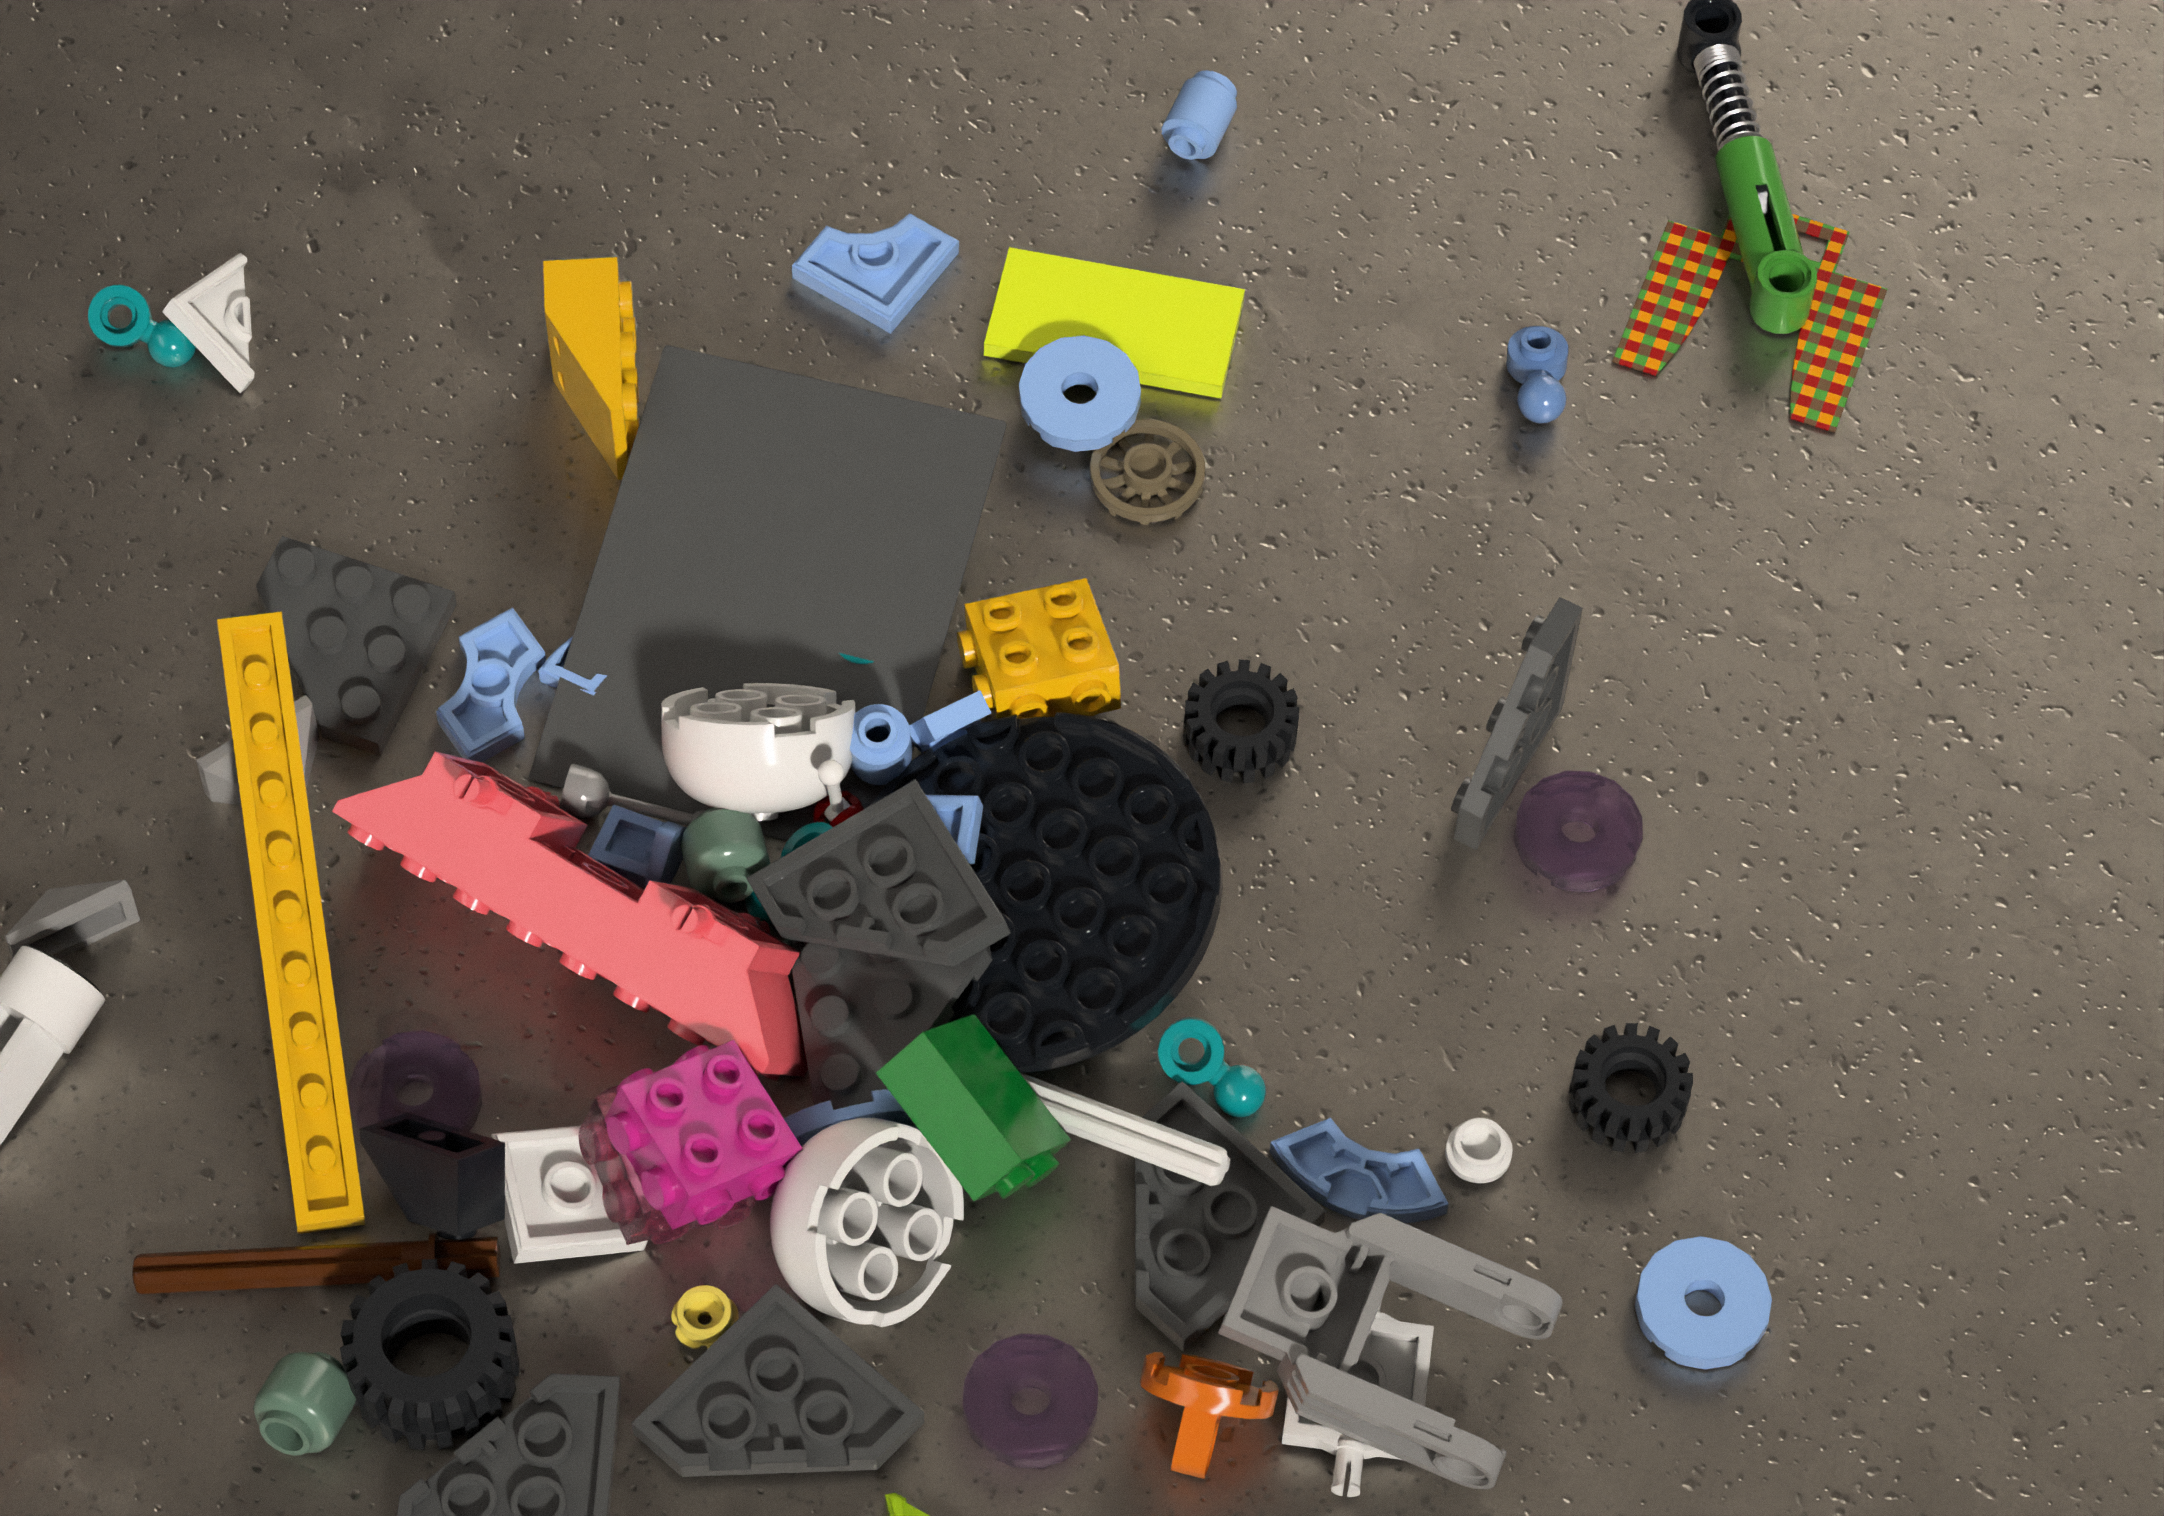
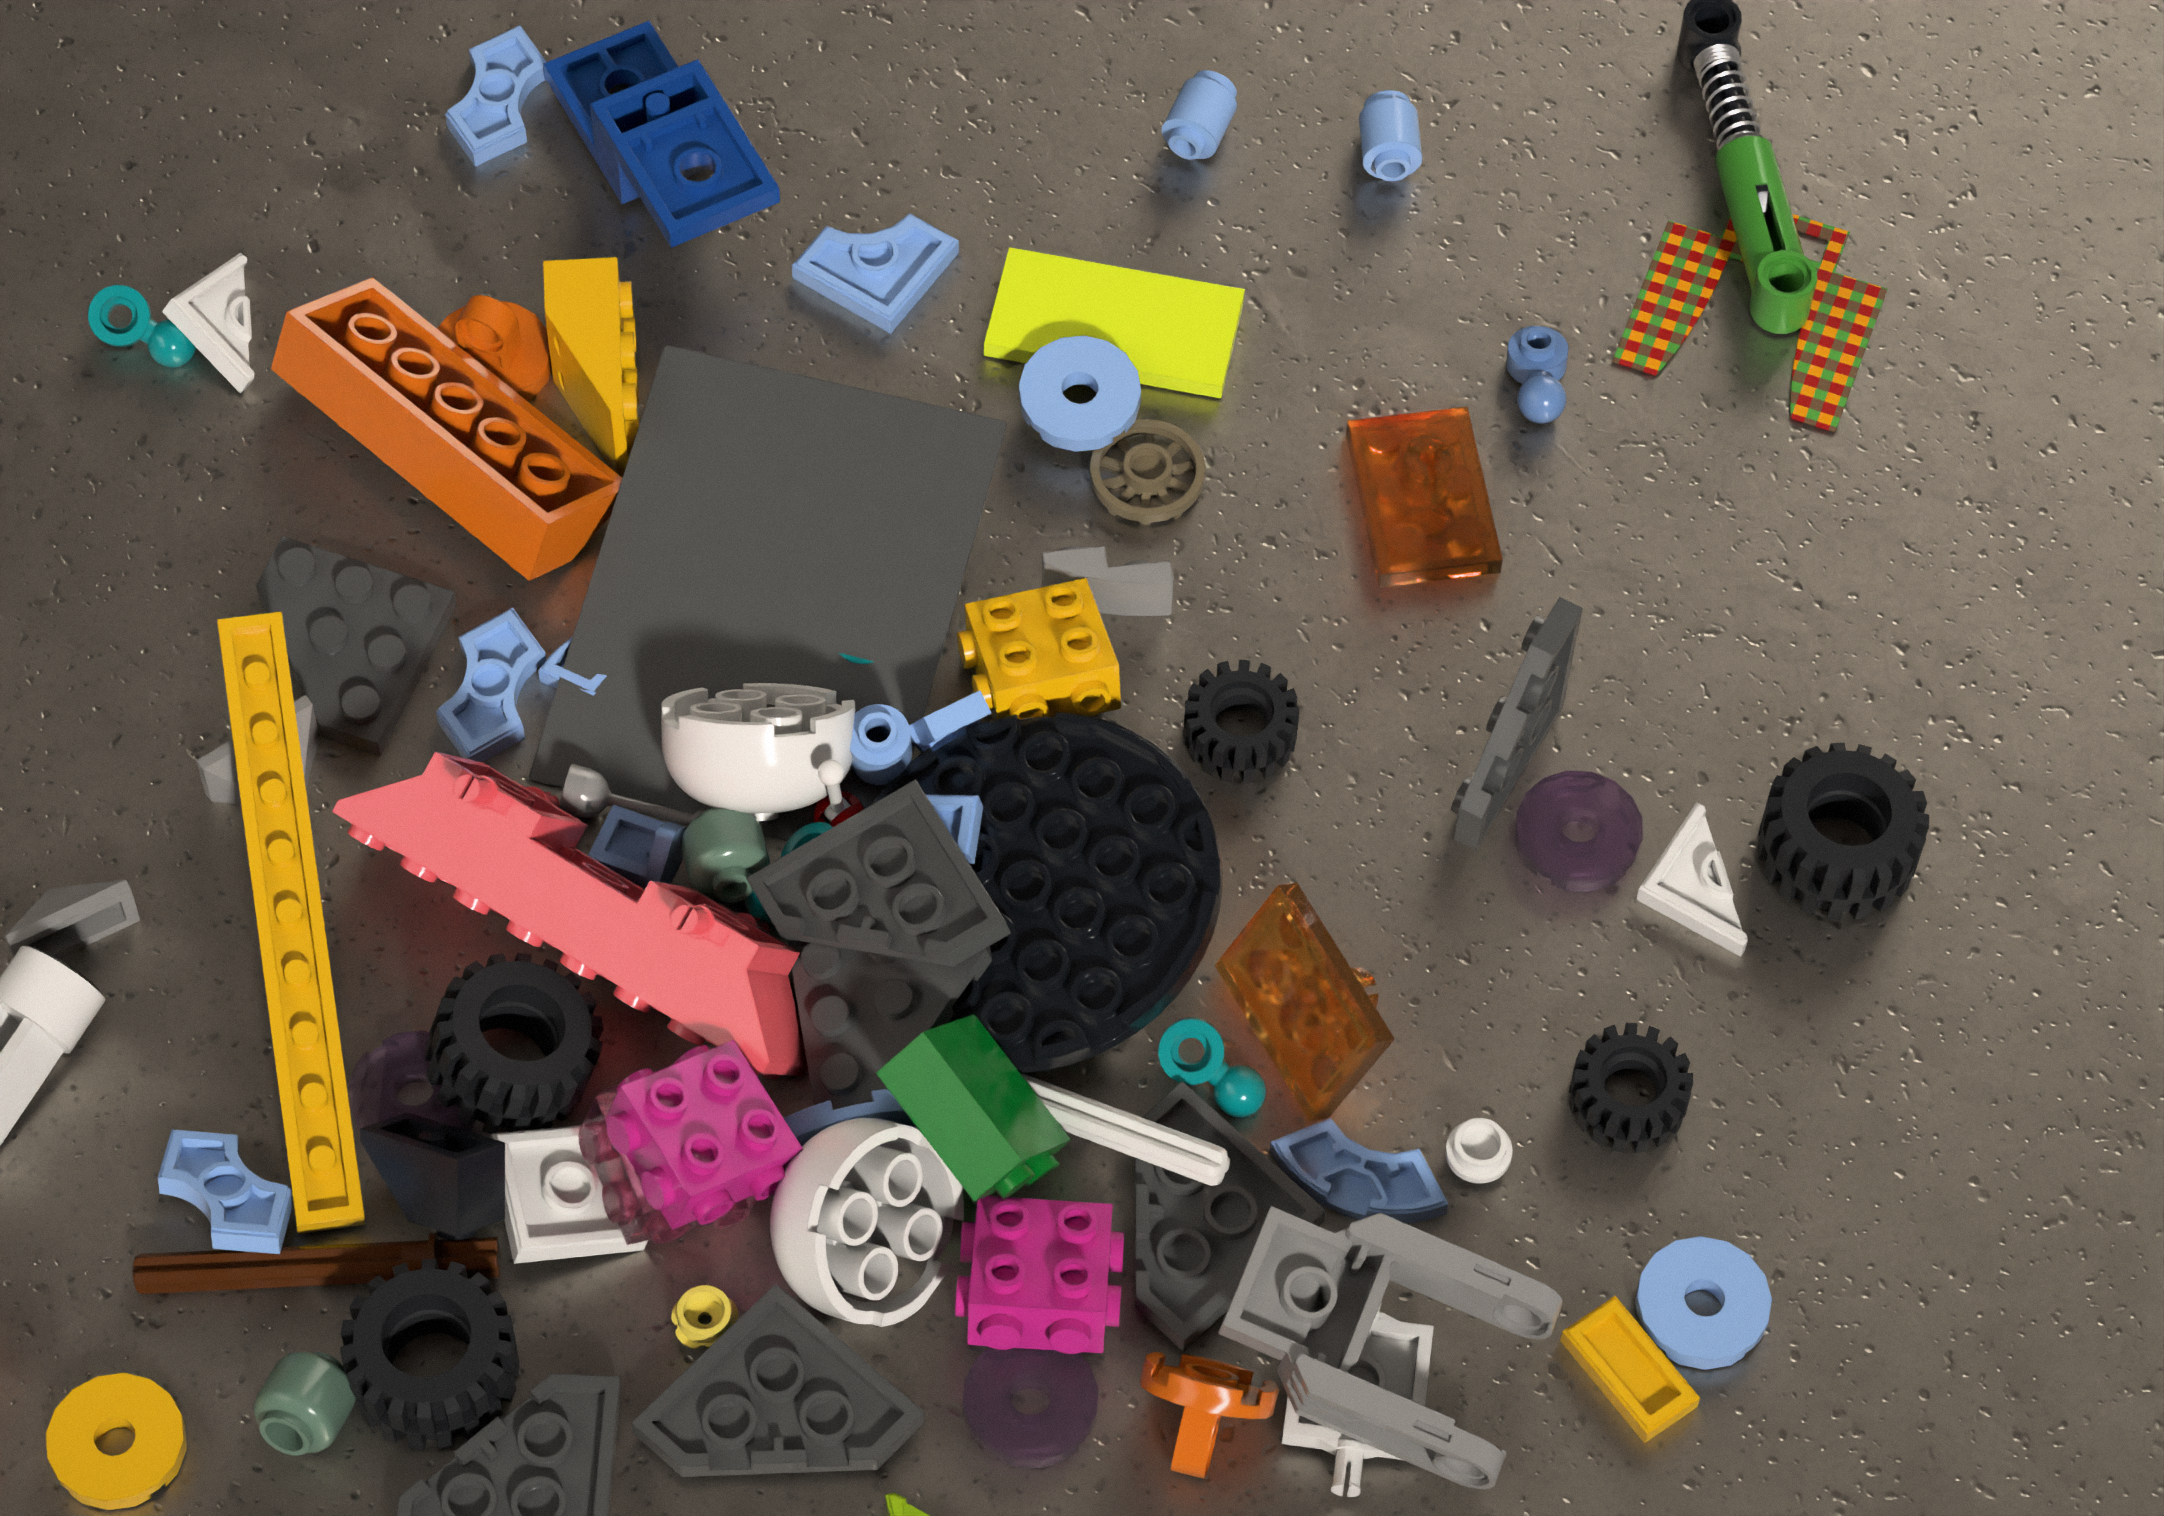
none -> yellow tile [46,1373,187,1510]
none -> light blue tile [158,1129,293,1254]
none -> orange slope [271,277,622,581]
none -> black tyre [424,953,603,1134]
none -> orange tile [437,295,552,401]
none -> light blue tile [445,25,546,167]
none -> blue bracket [543,21,780,248]
none -> dark pink brick [955,1196,1125,1354]
none -> light grey slope [1041,545,1174,616]
none -> clear orange plate [1214,882,1395,1122]
none -> clear orange plate [1346,406,1503,588]
none -> light blue brick [1359,90,1422,181]
none -> yellow tile [1560,1296,1700,1444]
none -> white tile [1636,802,1748,957]
none -> black tyre [1757,742,1929,921]

